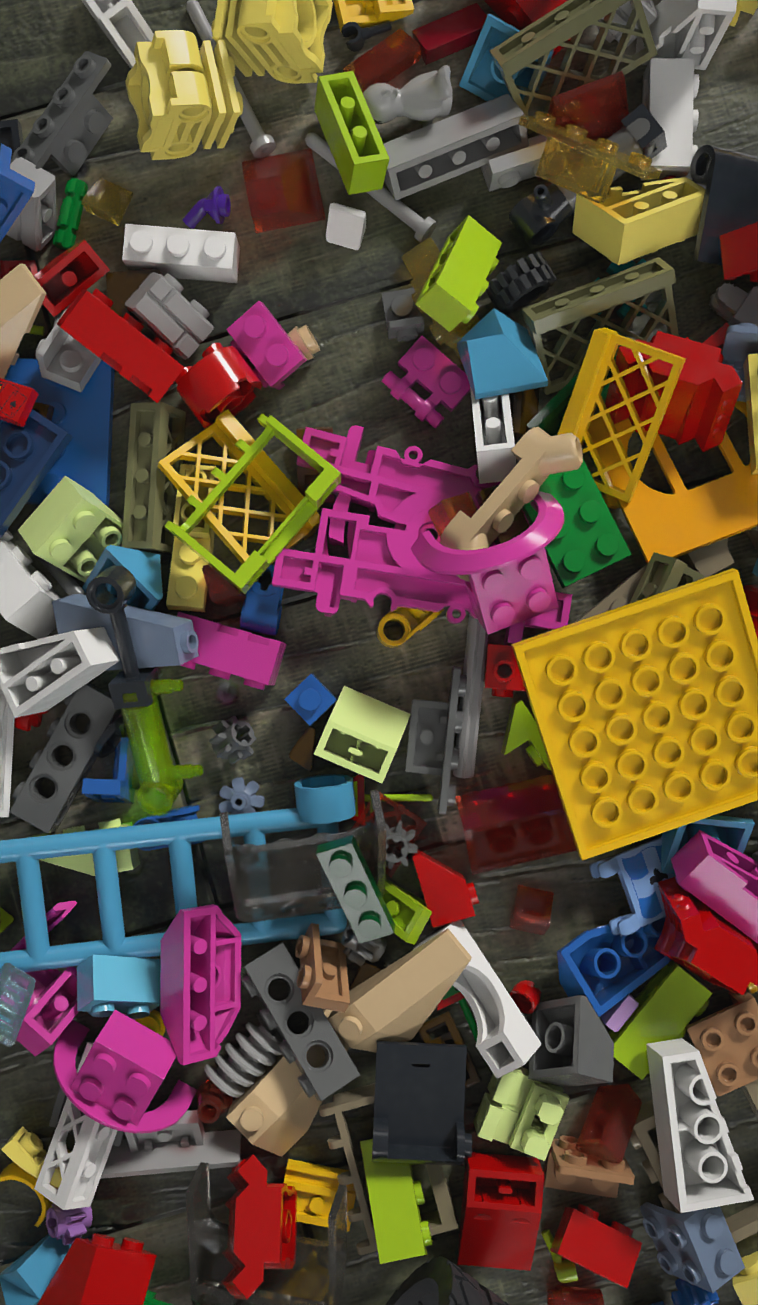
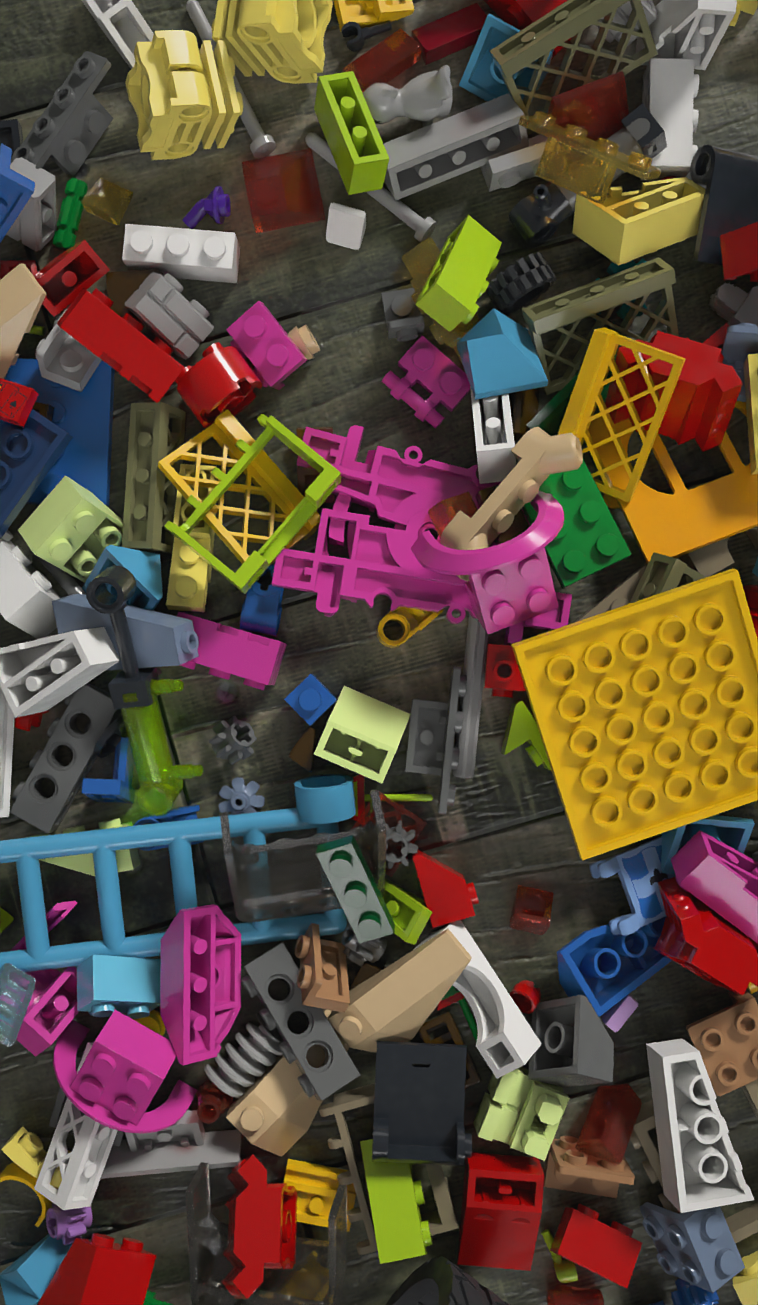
clear red slope [202,565,246,607] -> none
clear red slope [455,774,577,875] -> none
lime brick [608,960,712,1080] -> none

